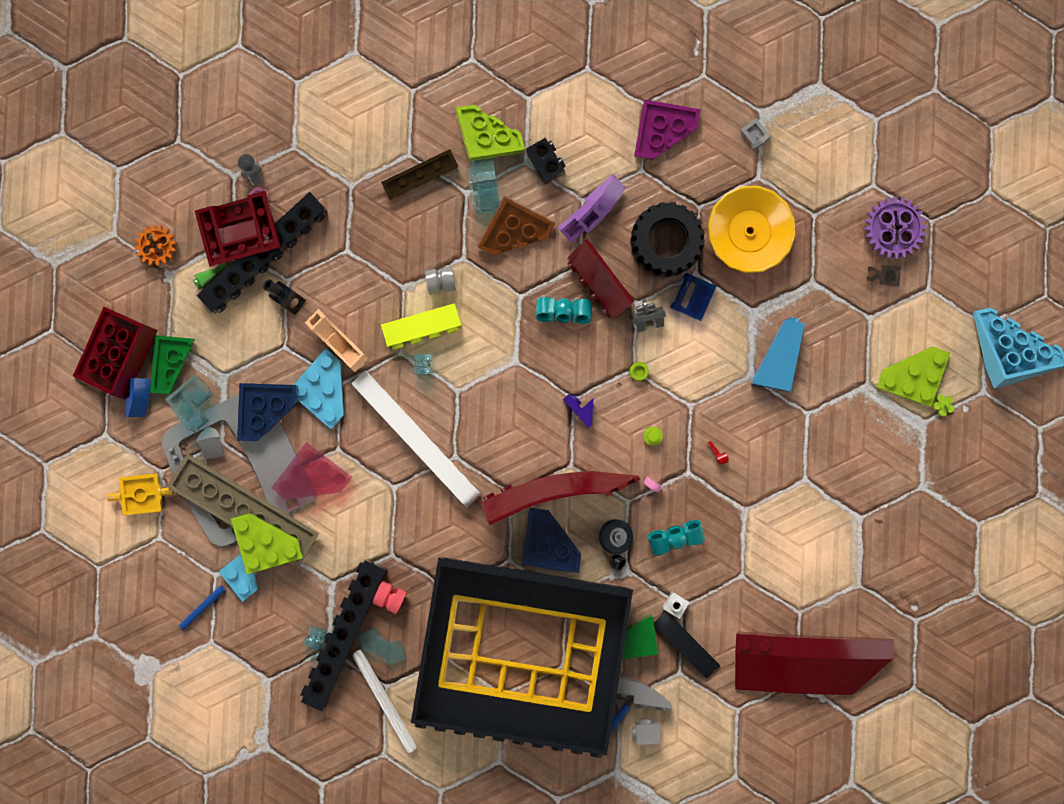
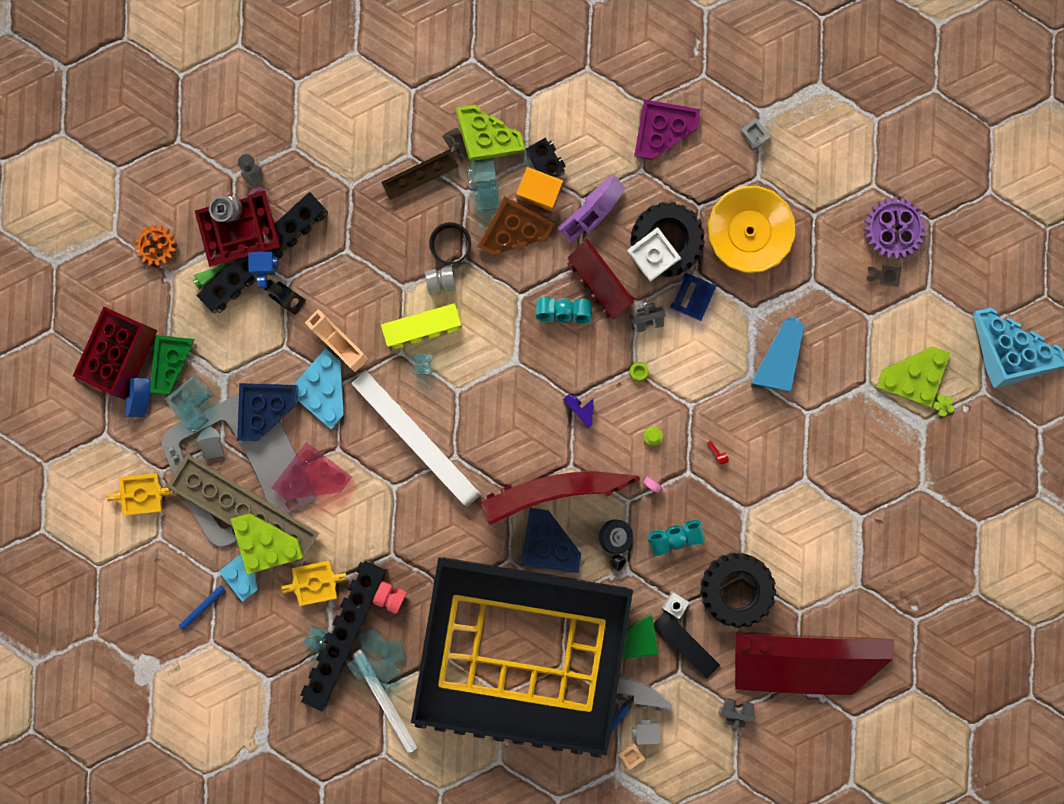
none -> light grey wheel [209,196,243,222]
none -> blue brick [248,252,278,288]
none -> yellow plate [282,560,348,606]
none -> clear light blue tile [347,652,401,684]
none -> black tyre [429,222,471,264]
none -> clear smoke plate [442,126,469,163]
none -> light orange slope [516,167,563,213]
none -> light nougat tile [618,742,645,770]
none -> white tile [626,228,681,282]
none -> black tyre [700,552,776,628]
none -> dark grey hips [719,698,756,732]

